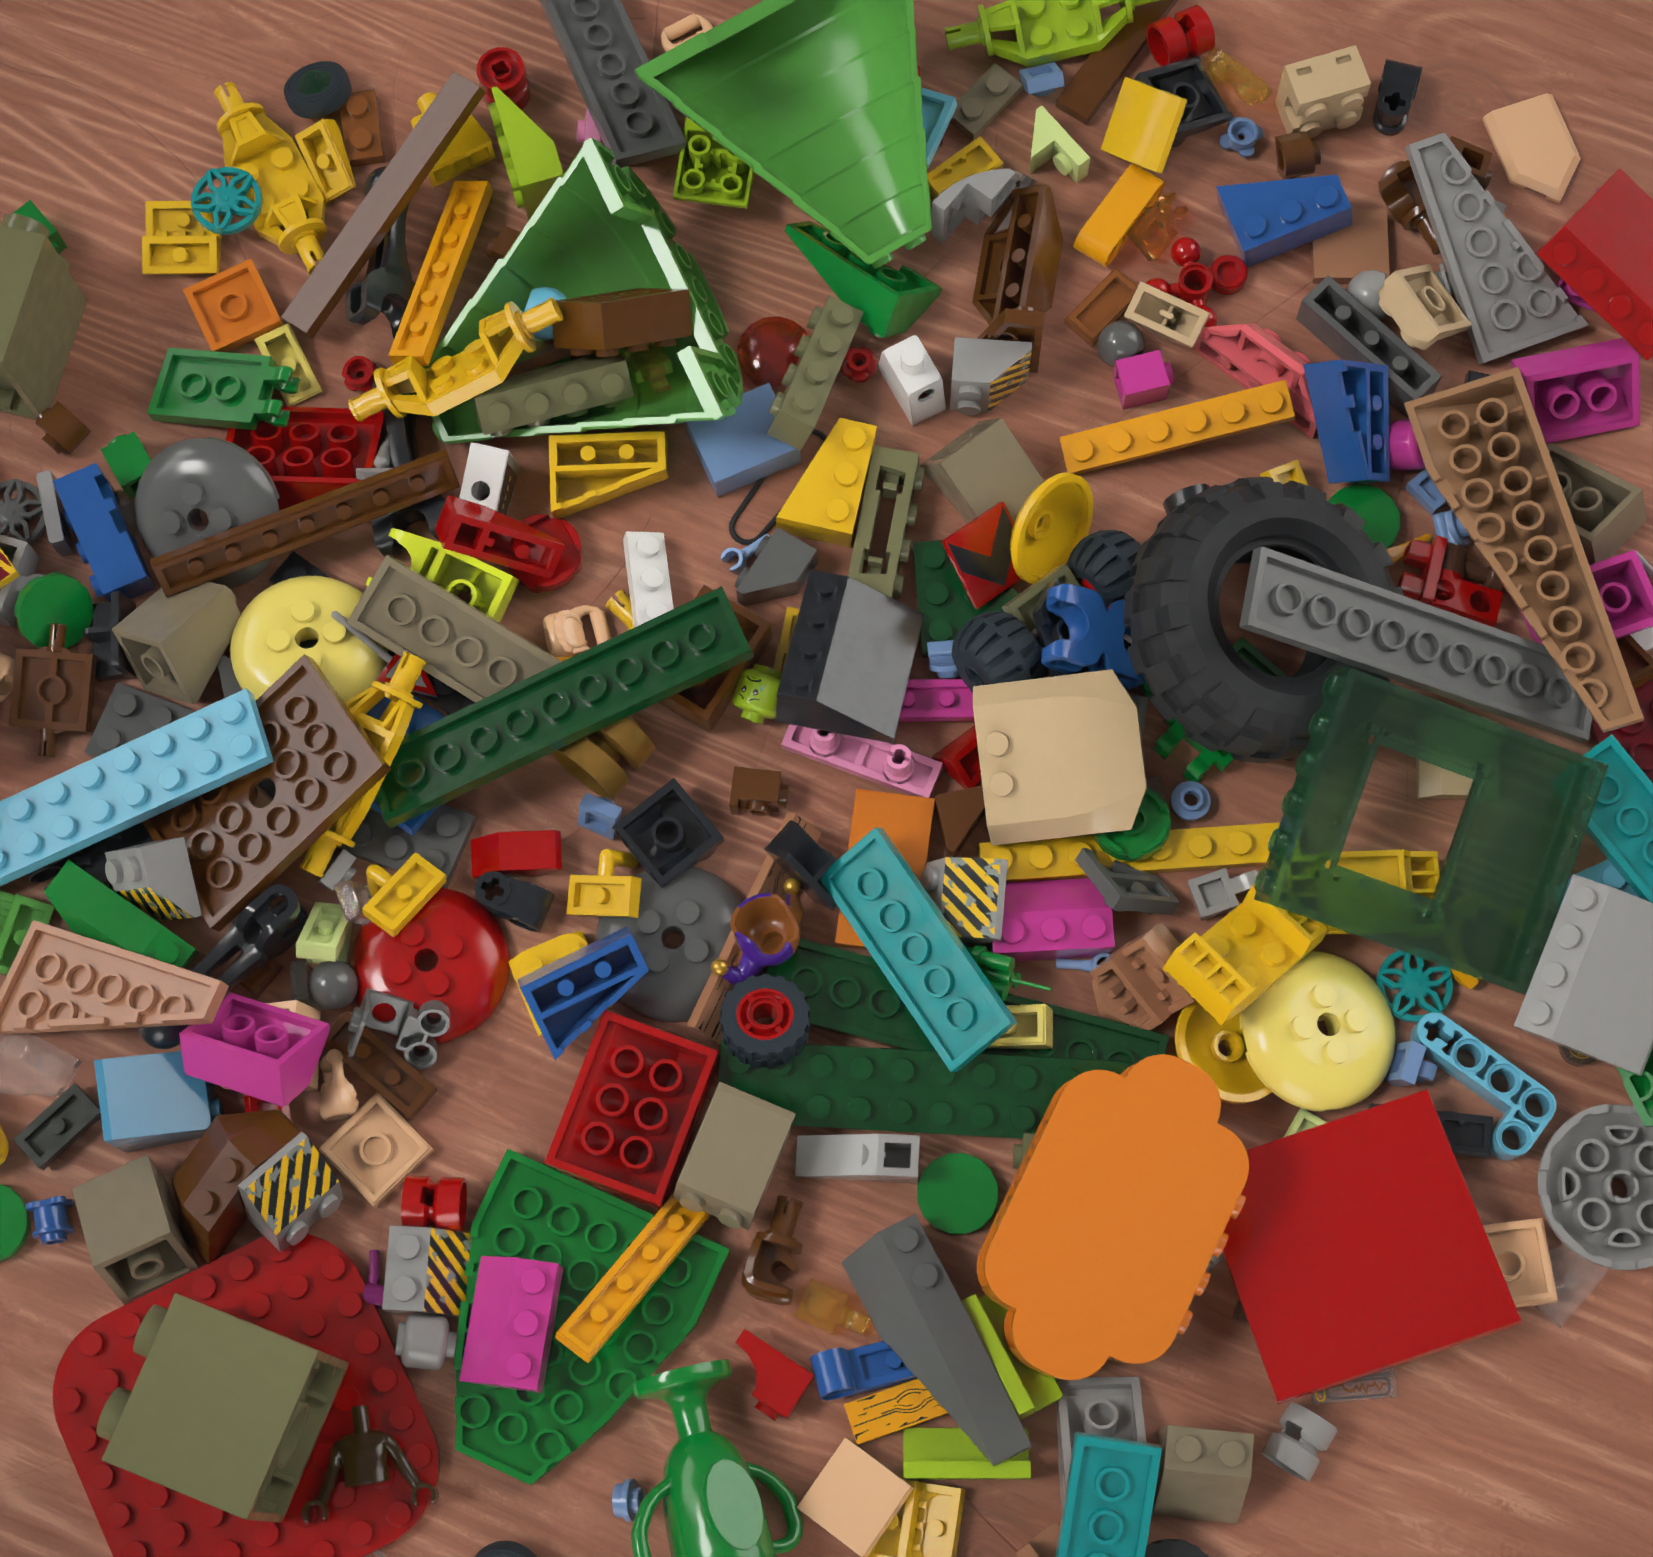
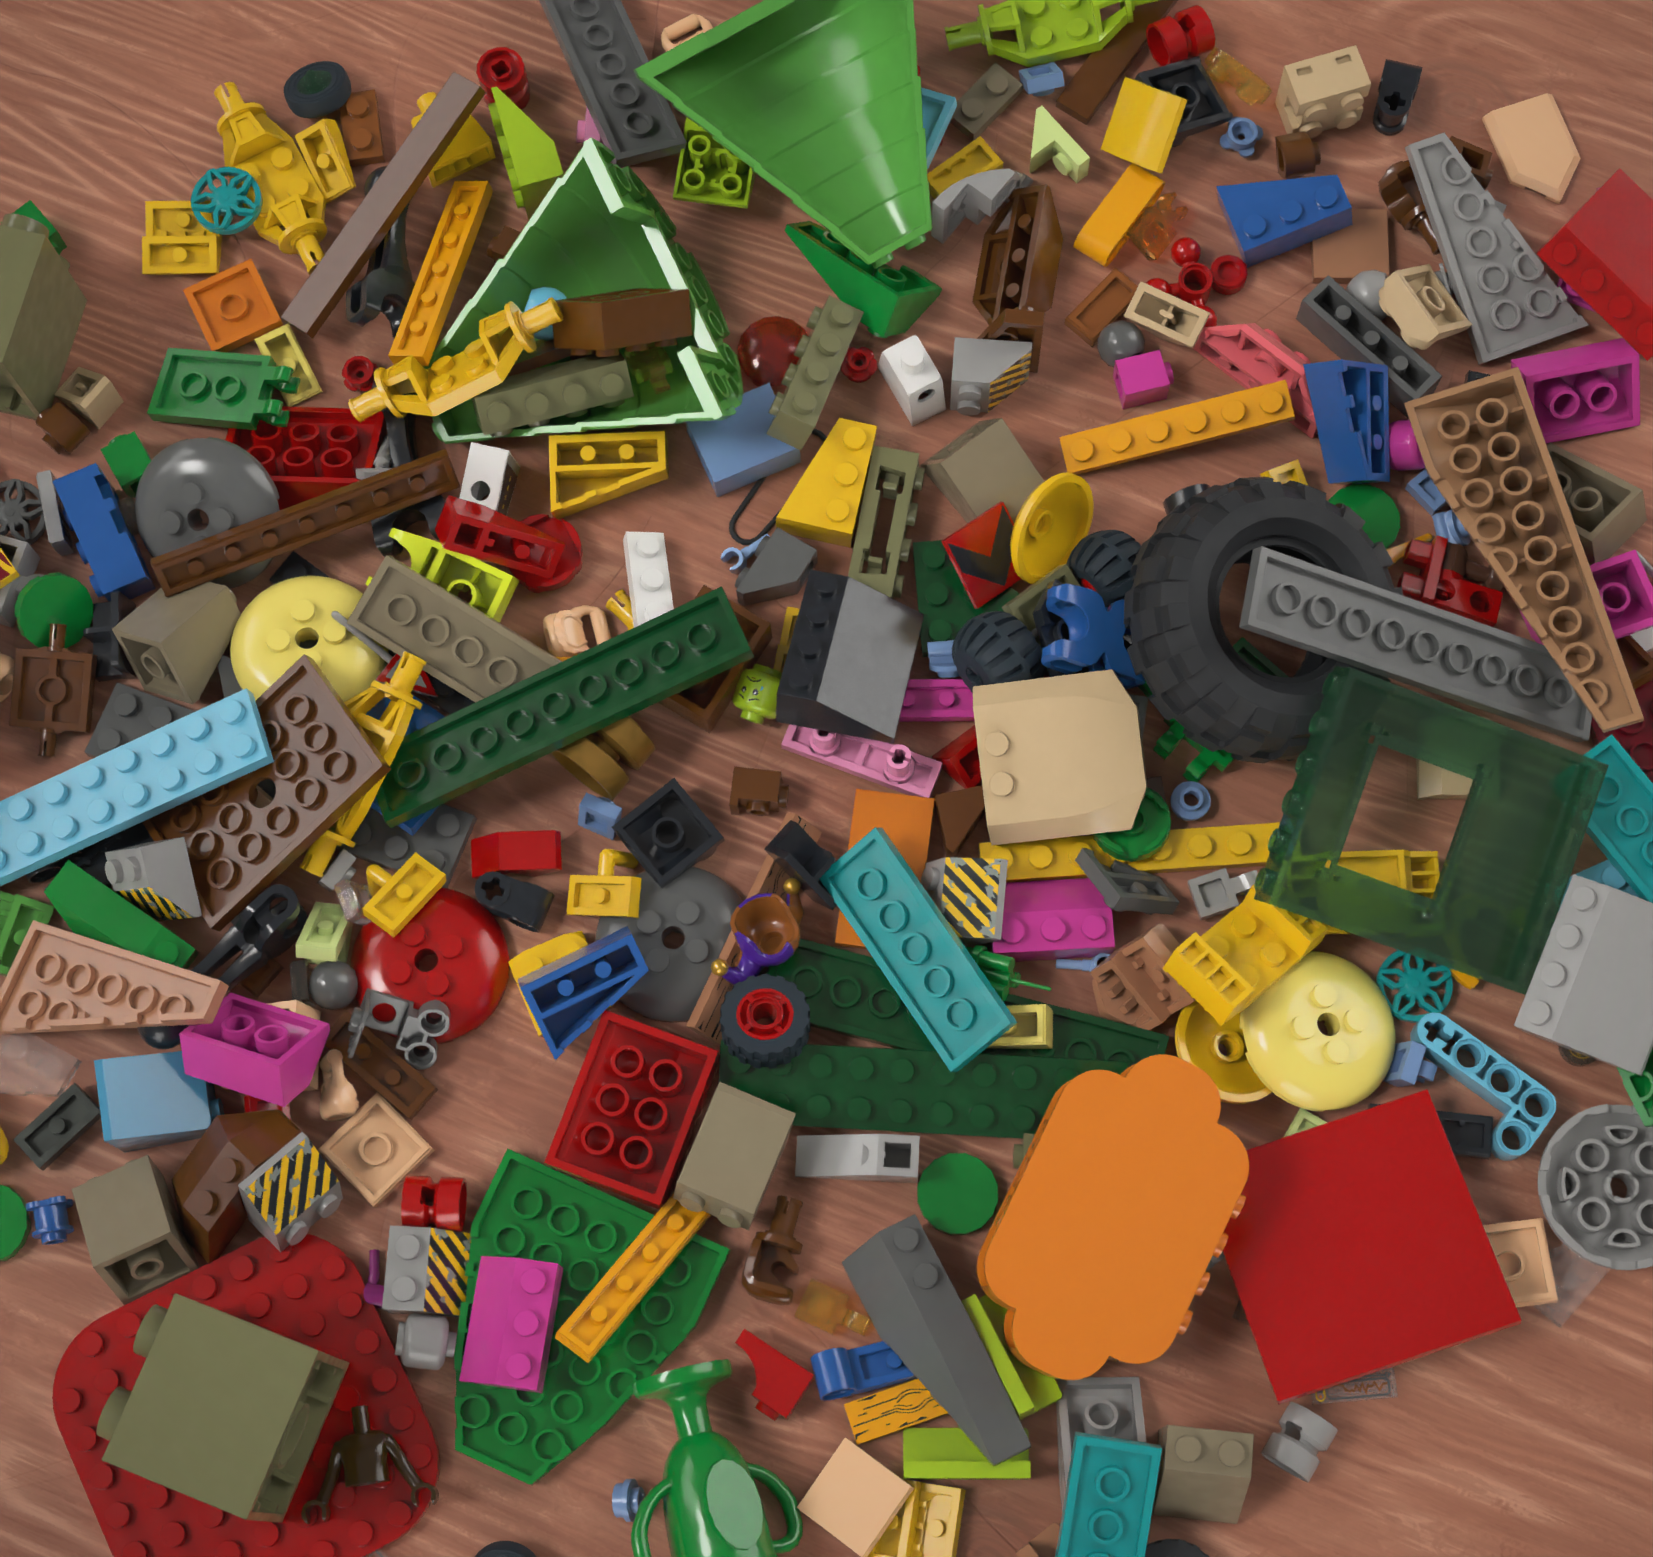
none -> tan slope [54,367,124,429]

